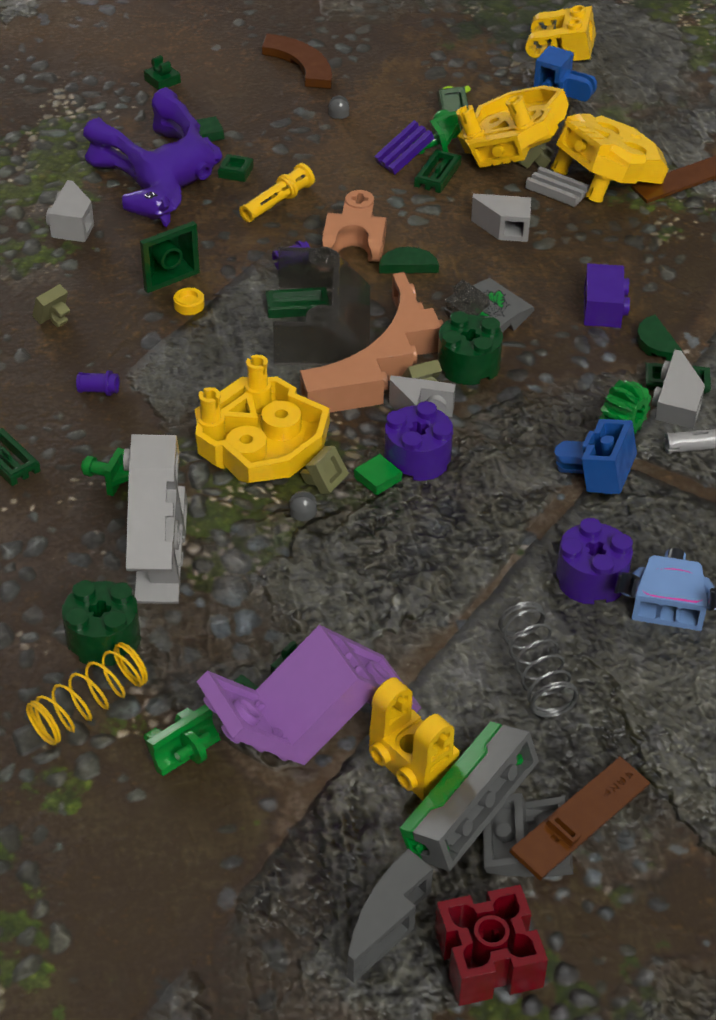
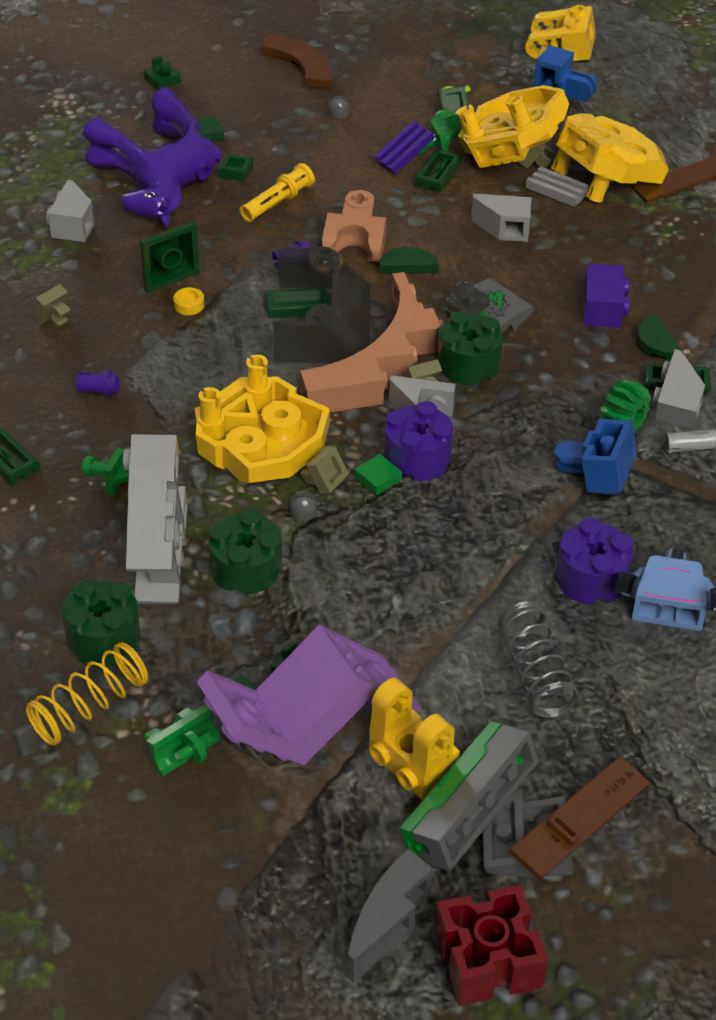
none -> dark green brick [209,509,282,594]

